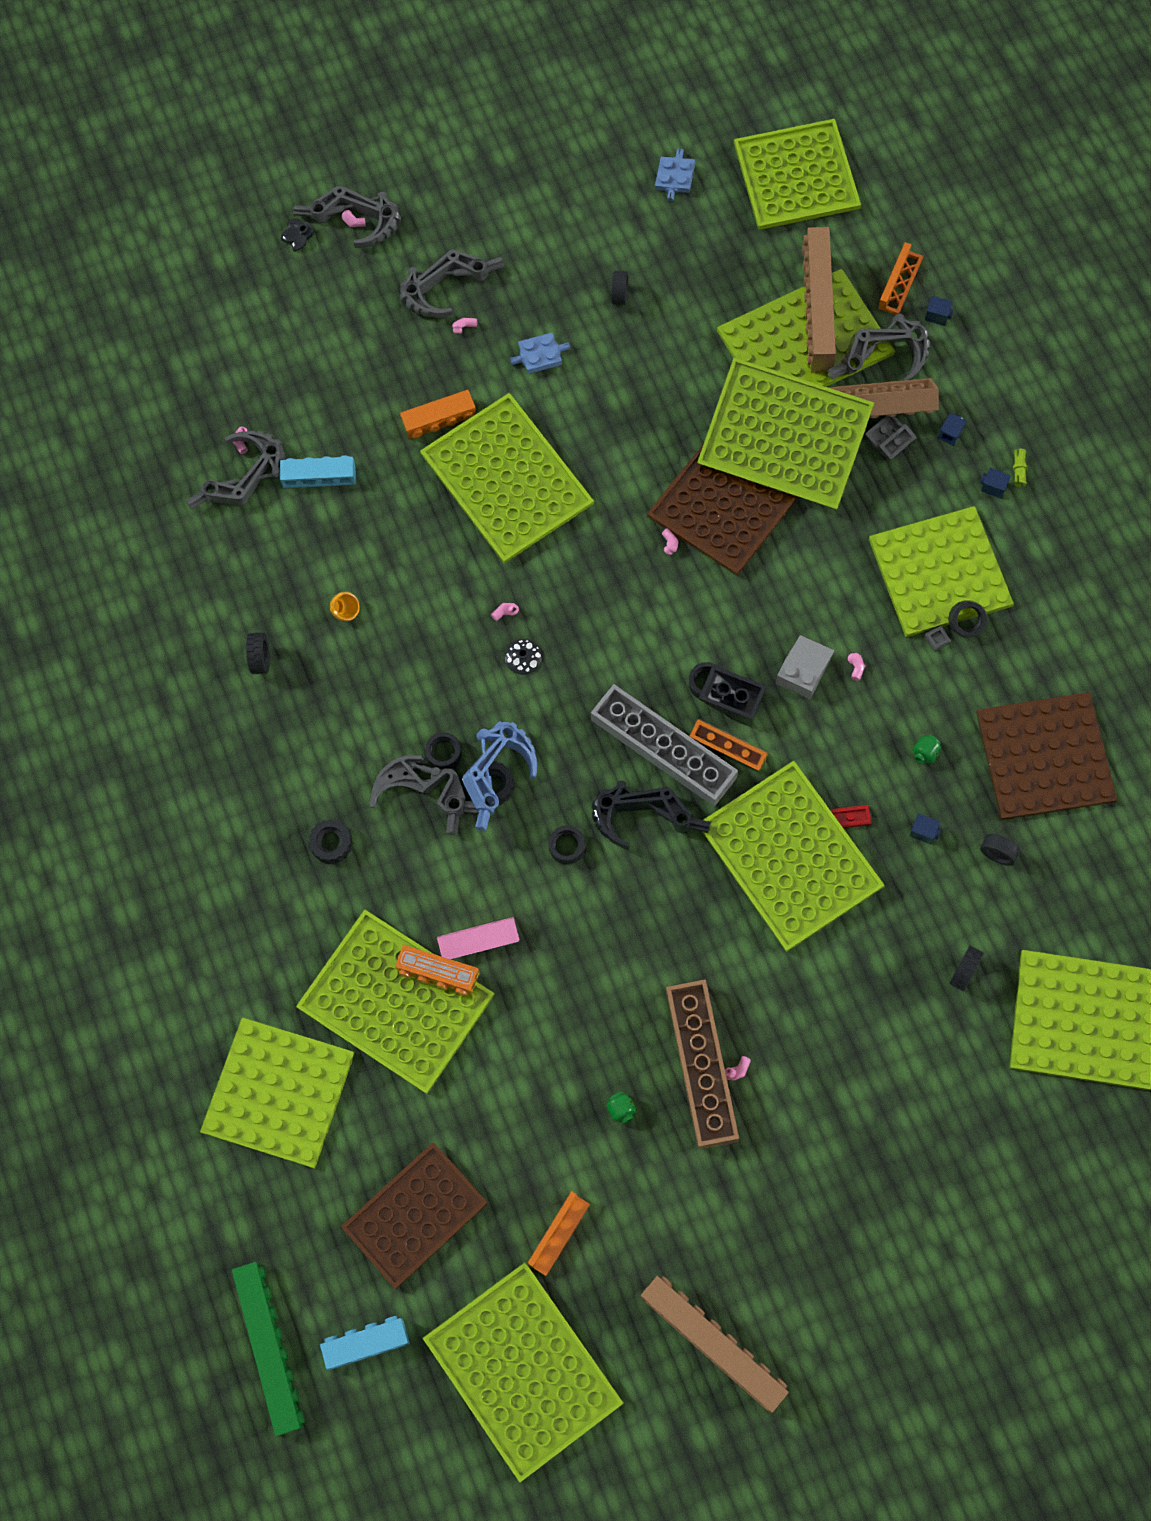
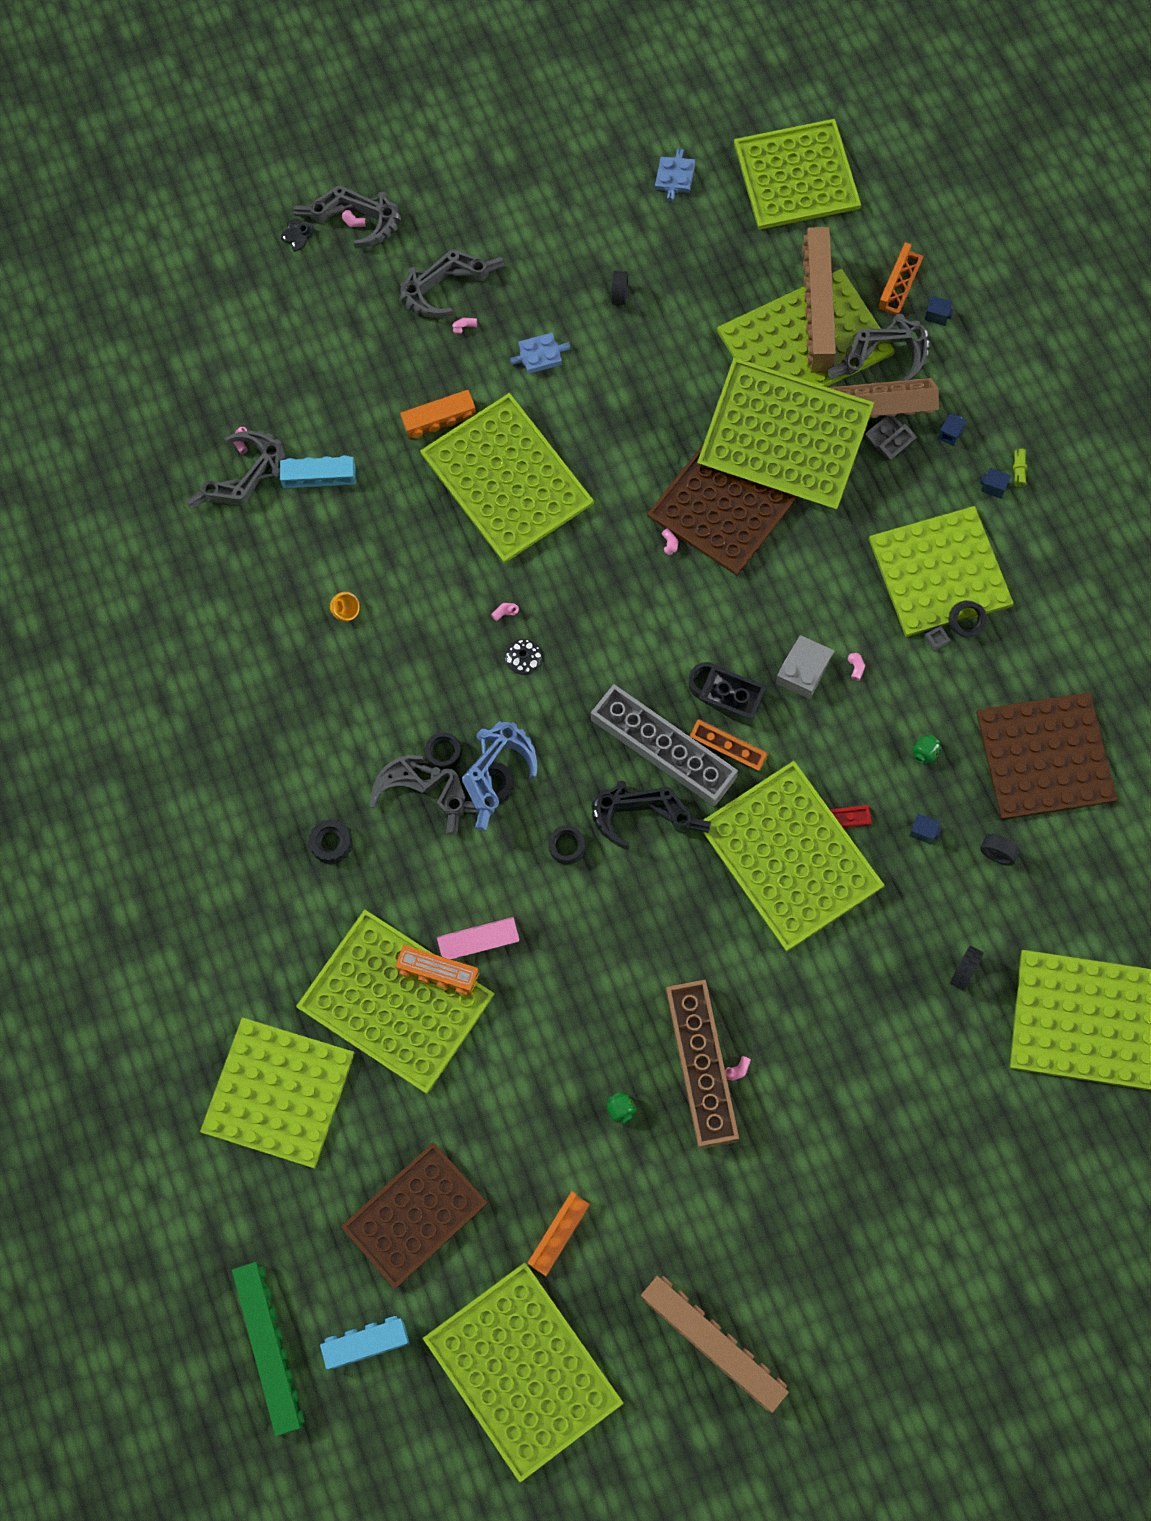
black tyre [246,632,270,674] -> none

